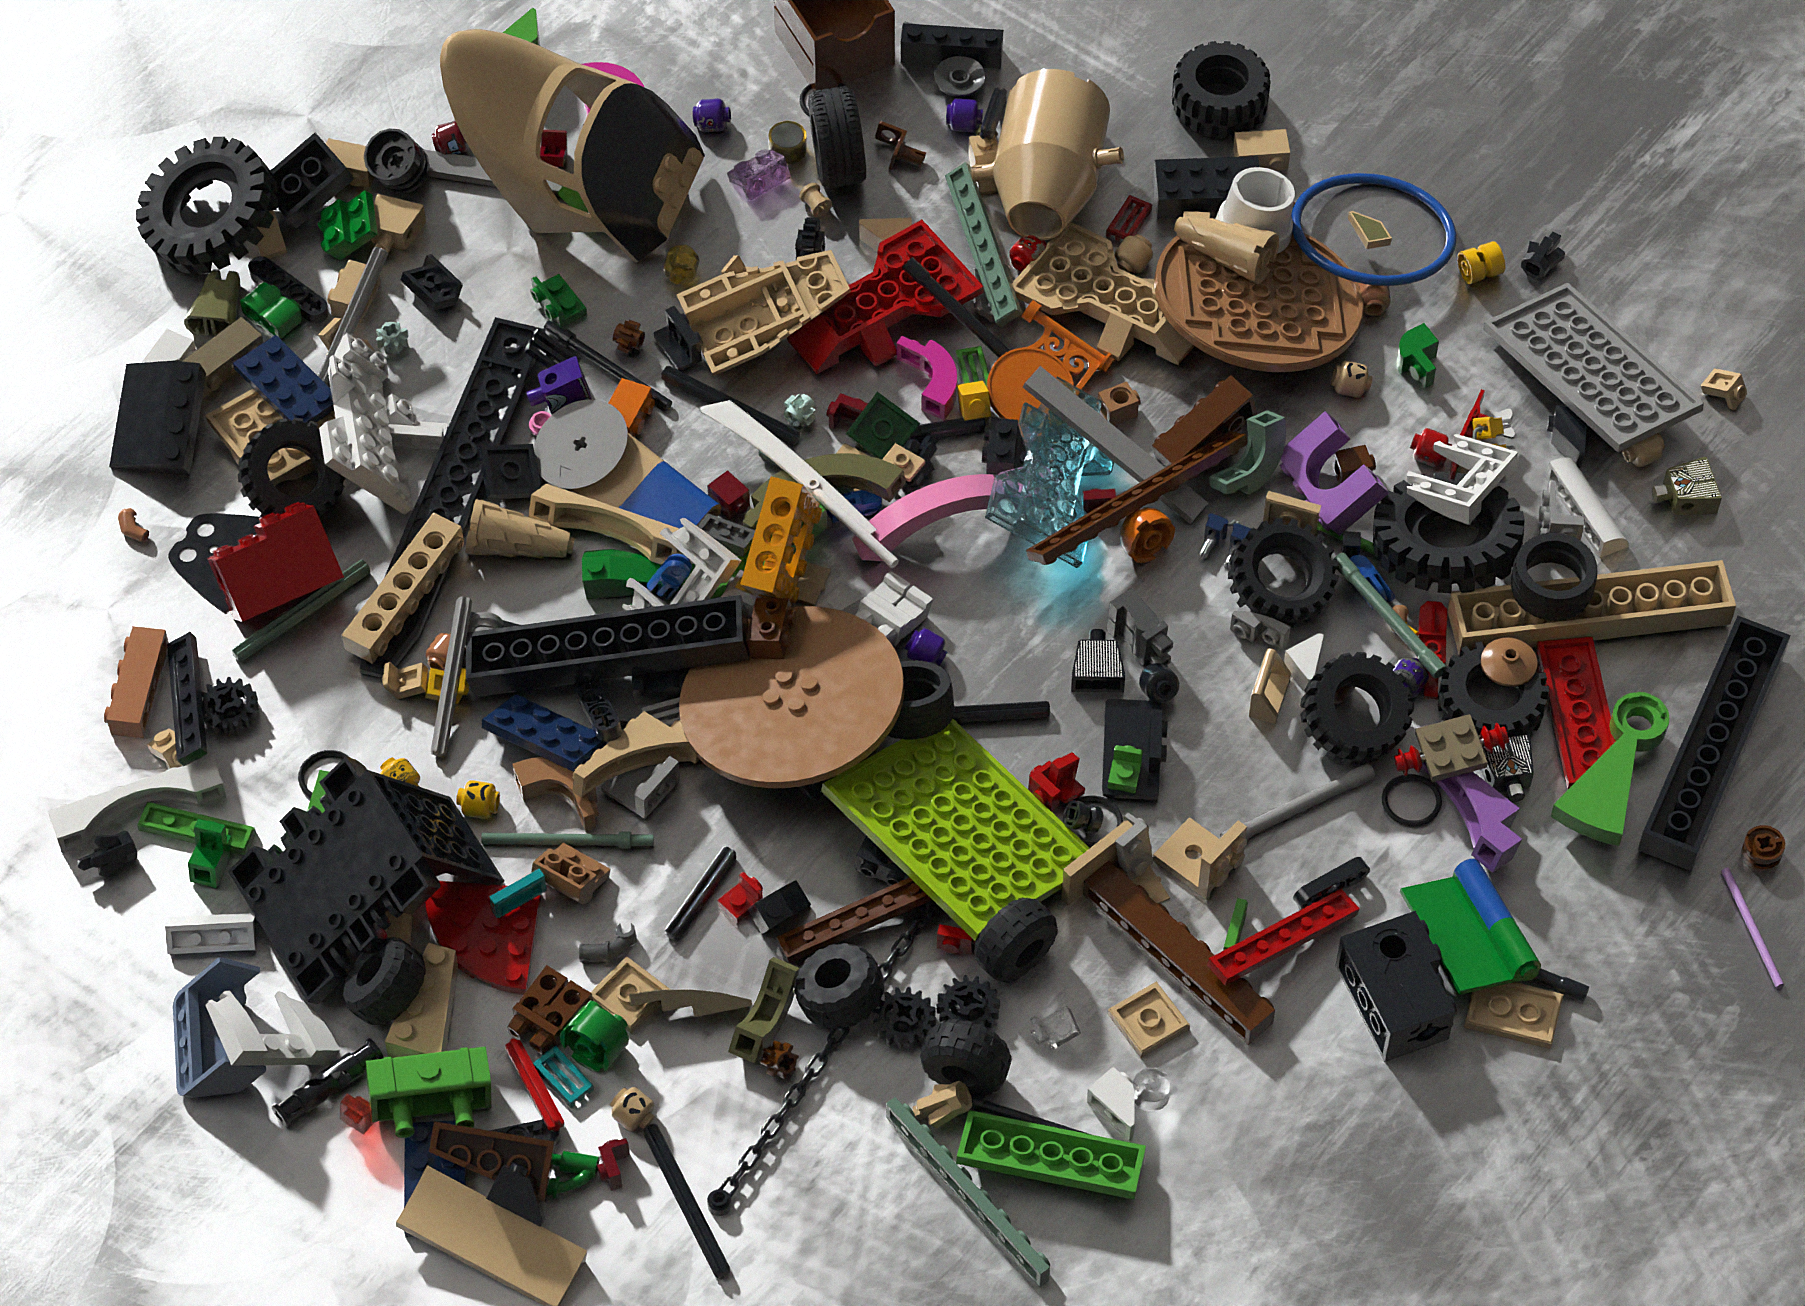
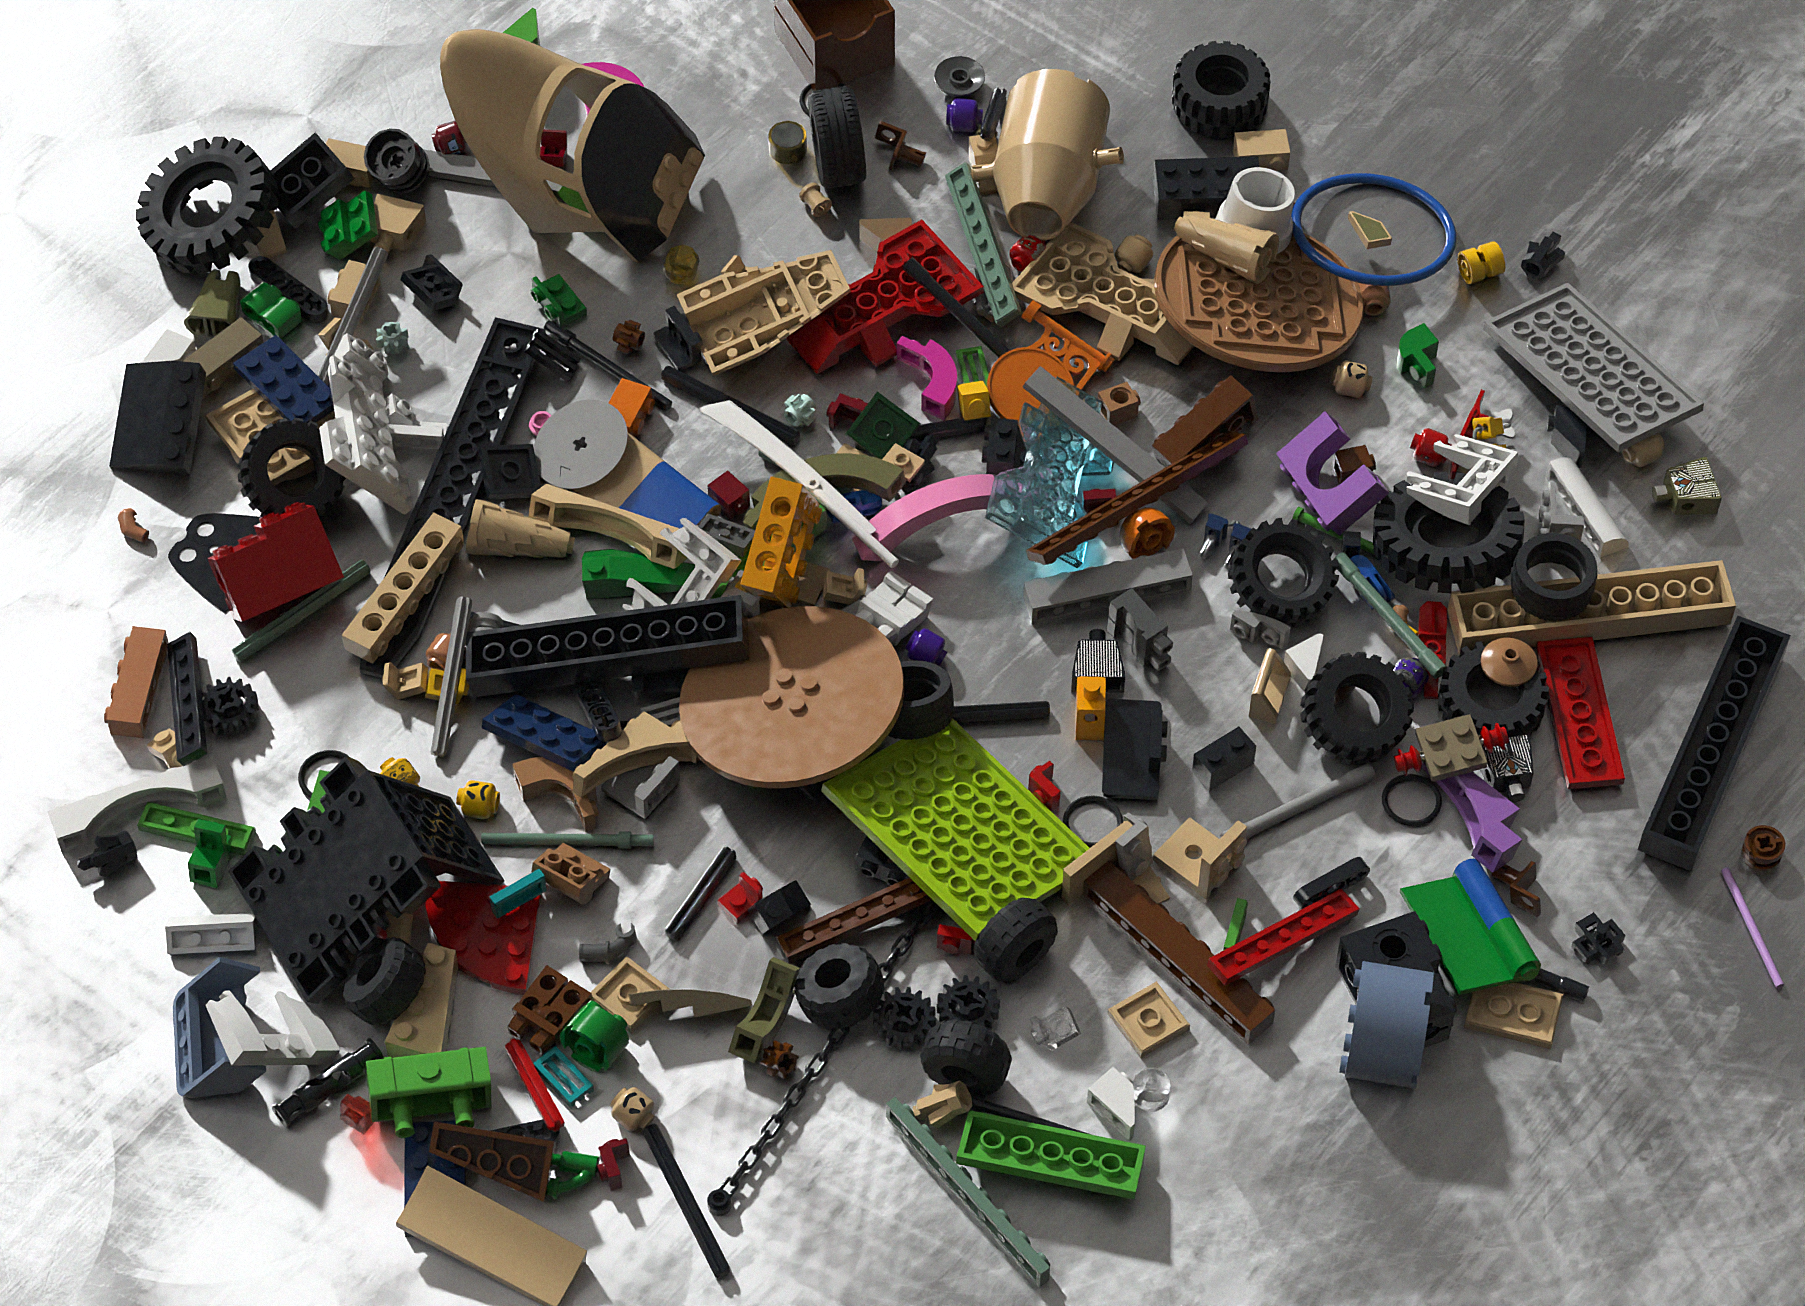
black slope [486,1162,545,1227] -> none
dark purple torso [526,356,592,414] -> none
blue arm [647,554,692,599] -> none
dark purple head [693,98,731,133] -> none
clear purple bracket [727,149,791,201] -> none
reddish brown brick [746,597,796,659] -> none
black gear [795,217,825,261] -> none
black wedge [901,21,1004,69] -> none
red bracket [1048,752,1085,803] -> none
black wheel [1064,800,1103,834] -> none
red tile [1106,195,1153,242] -> none
bright green bracket [1108,745,1143,793] -> none
black head [1139,663,1180,703] -> none
sand green arch [1209,410,1286,495] -> none
tan tile [1263,491,1321,537] -> none
bright green piece [1550,692,1669,846] -> none
tan bracket [1700,368,1747,410] -> none
none -> tan bracket [823,568,867,605]
none -> light grey brick [1023,549,1193,624]
none -> light orange torso [1075,676,1106,741]
none -> black brick [1192,726,1256,791]
none -> sand blue cylinder [1339,961,1434,1089]
none -> reddish brown bracket [1492,861,1541,917]
none -> black piece [1571,912,1626,964]

